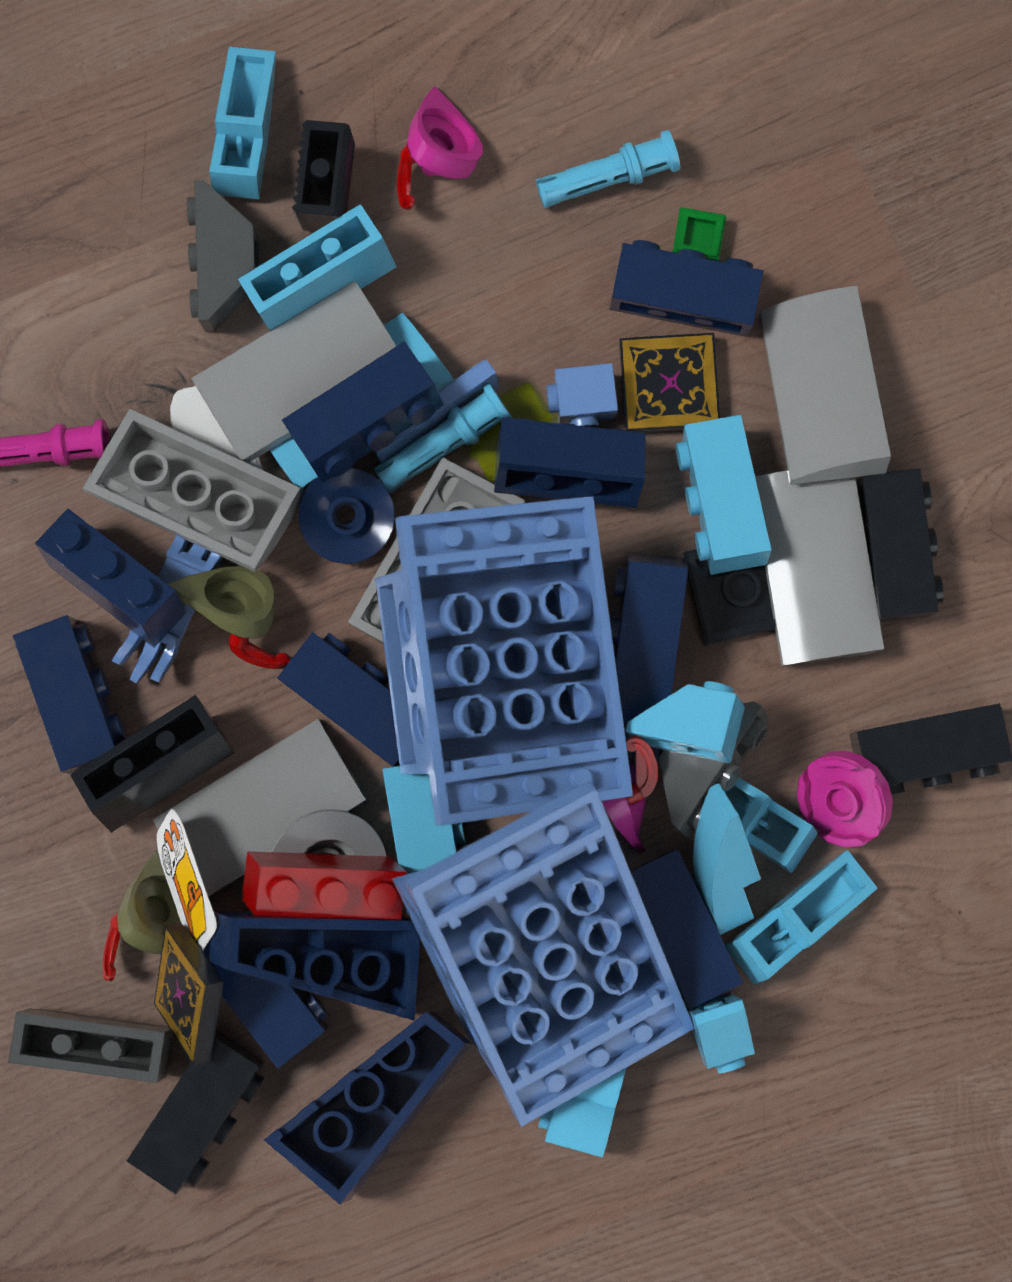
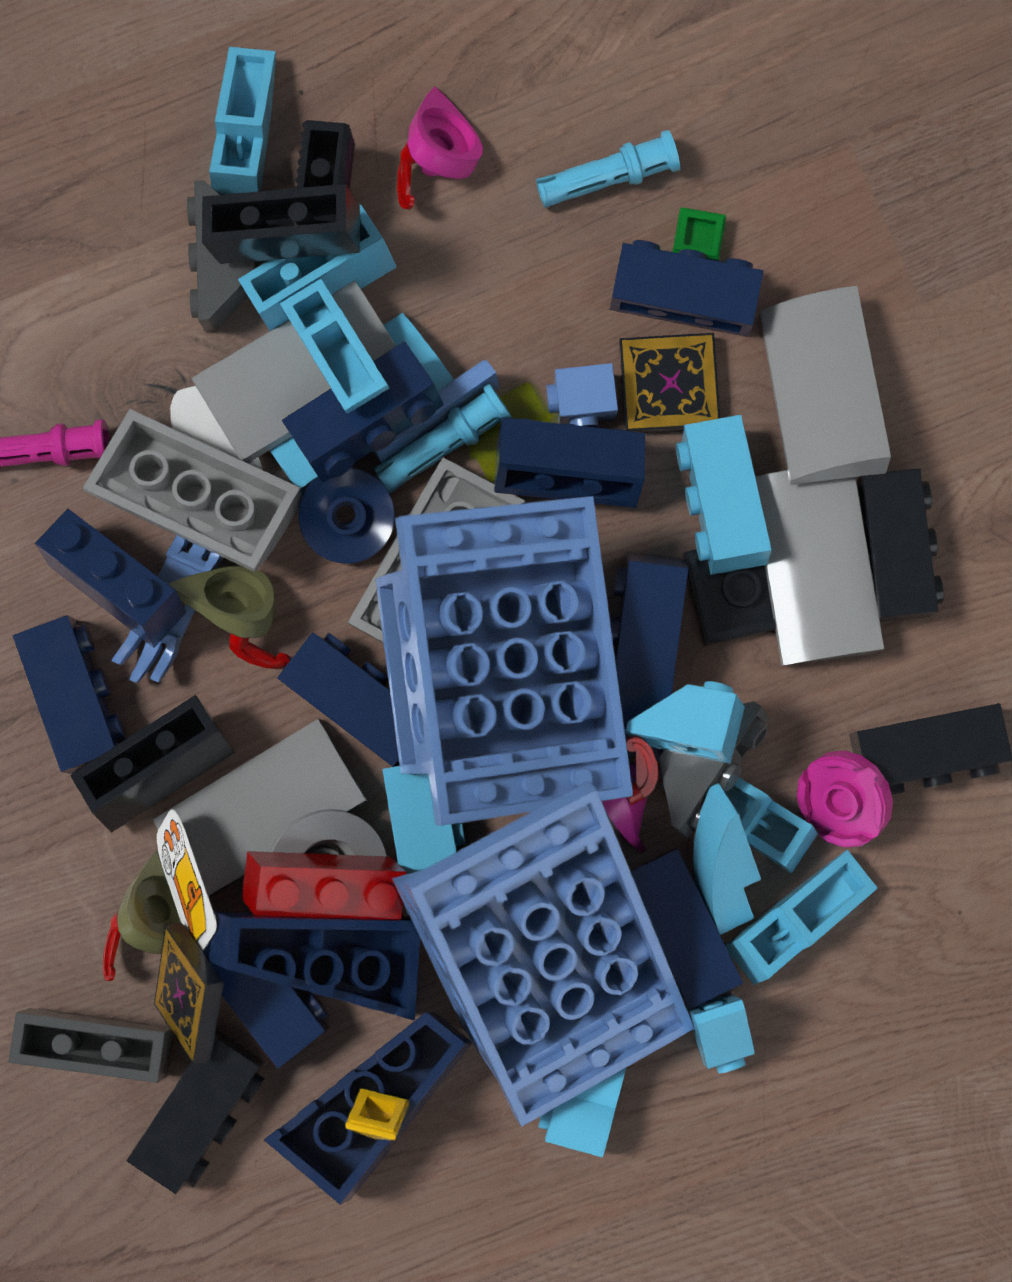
none -> black brick [202,184,360,264]
none -> medium azure slope [280,279,389,414]
none -> yellow slope [346,1089,409,1140]

